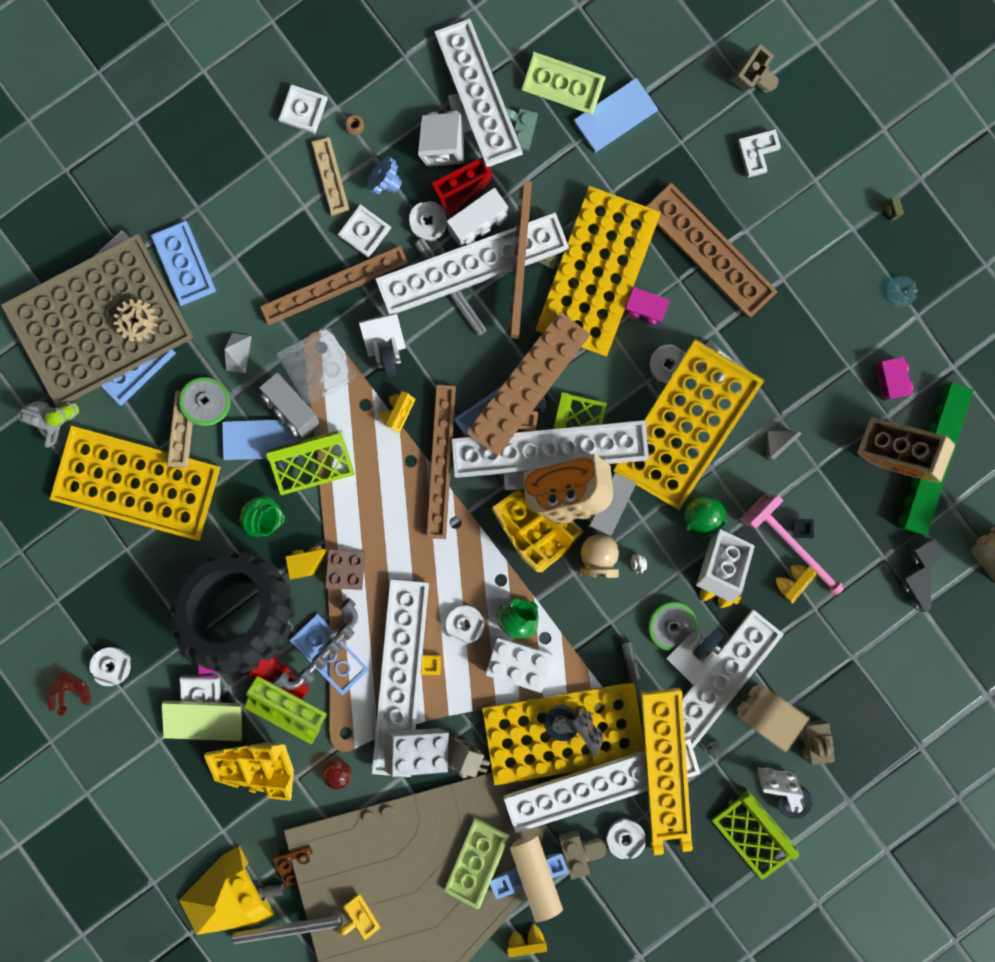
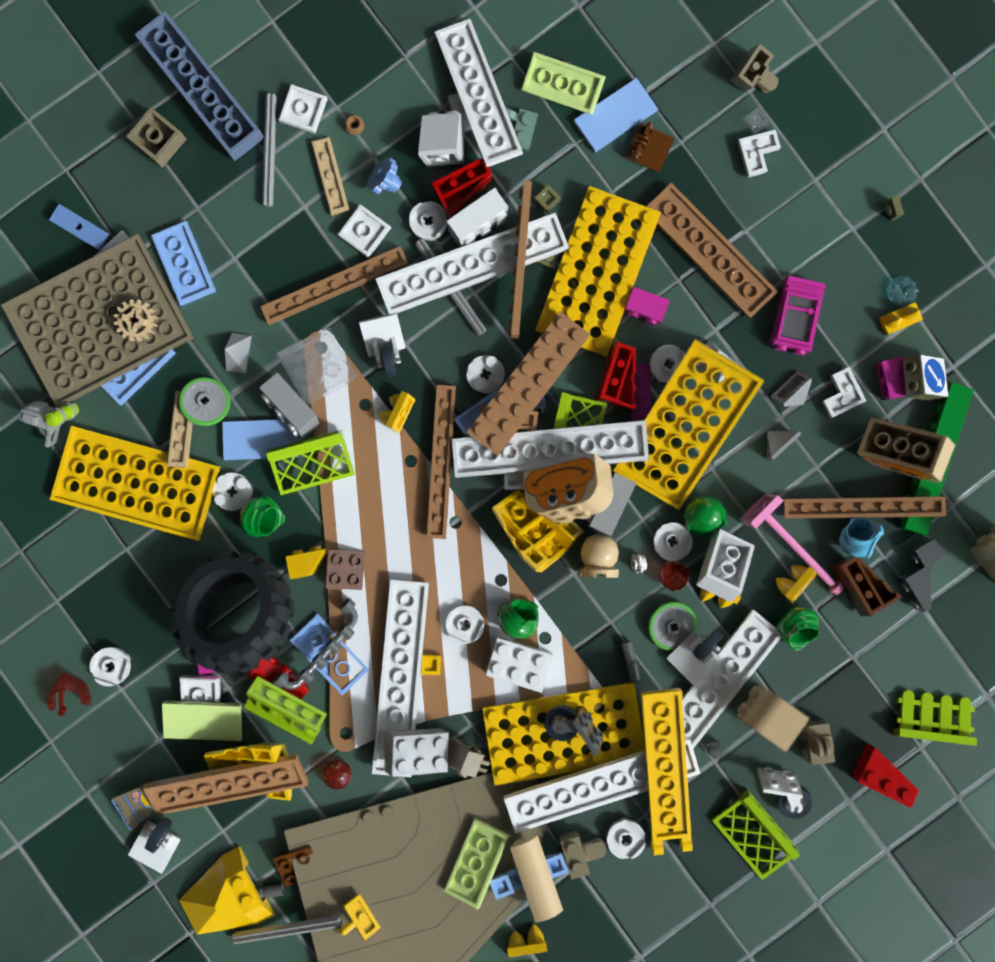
black tile [792,519,814,538] -> none
none -> medium blue tile [49,204,110,250]
none -> dark tan torso [111,784,155,831]
none -> dark tan brick [126,108,186,168]
none -> white plate [128,817,182,874]
none -> sand blue brick [135,11,264,161]
none -> medium nougat plate [143,753,308,815]
none -> white plate [213,473,253,511]
none -> light grey axle [262,93,277,207]
none -> white plate [467,355,505,394]
none -> olive plate [534,185,561,213]
none -> red wedge [595,342,636,411]
none -> reddish brown hinge [625,122,675,173]
none -> magenta plate [631,363,651,421]
none -> white plate [653,522,693,561]
none -> clear red hair [658,560,690,592]
none -> clear plate [743,107,771,135]
none -> dark pink door [770,276,826,356]
none -> light grey slope [771,370,812,407]
none -> green helmet [776,607,820,651]
none -> medium nougat plate [784,497,946,519]
none -> white plate [822,367,866,418]
none -> reddish brown wedge [831,556,902,616]
none -> medium azure helmet [839,518,884,558]
none -> red wedge [851,743,919,808]
none -> yellow tile [878,302,923,335]
none -> lime fence [893,690,977,746]
none -> piece [903,355,948,401]

